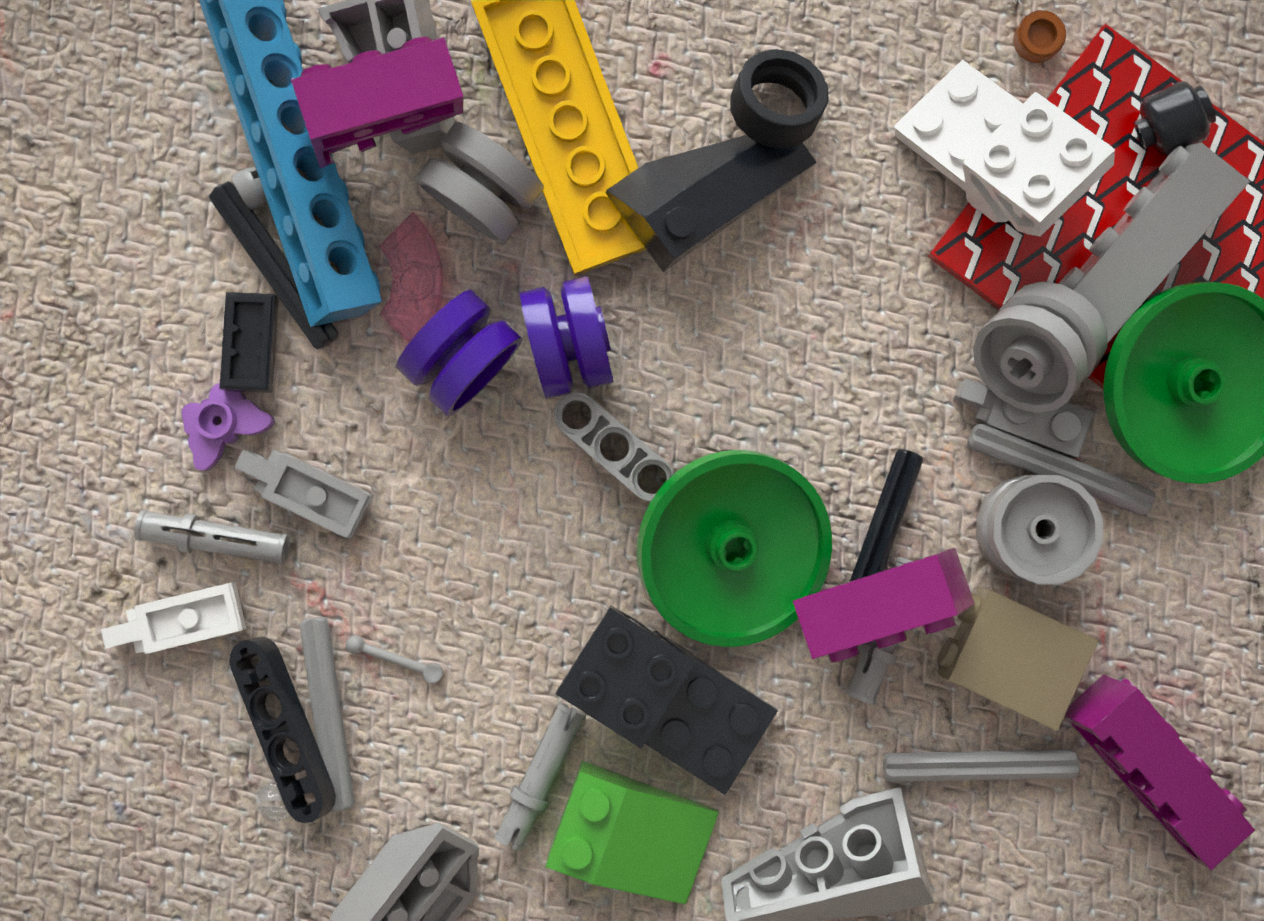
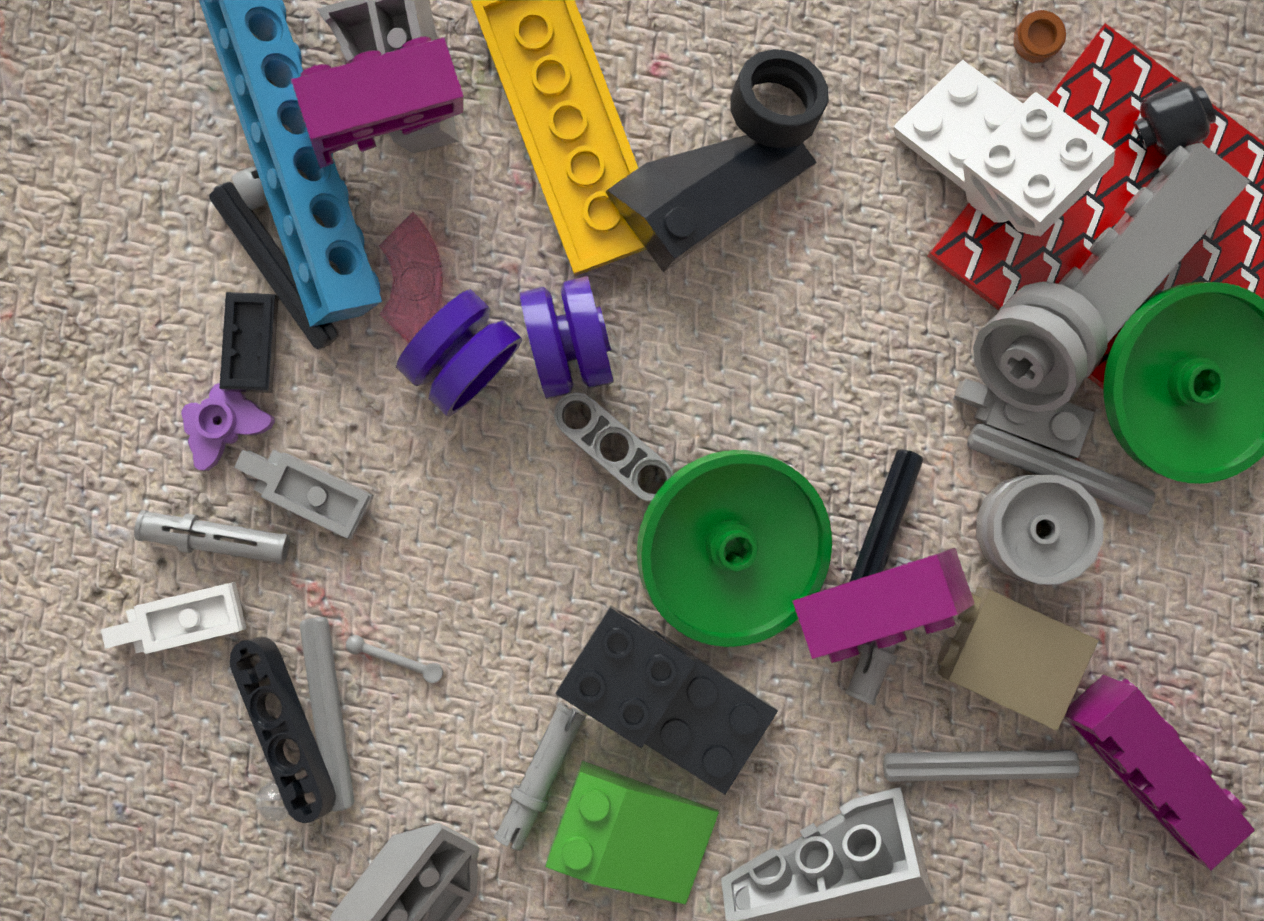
light grey wheel [415,121,544,245] -> none

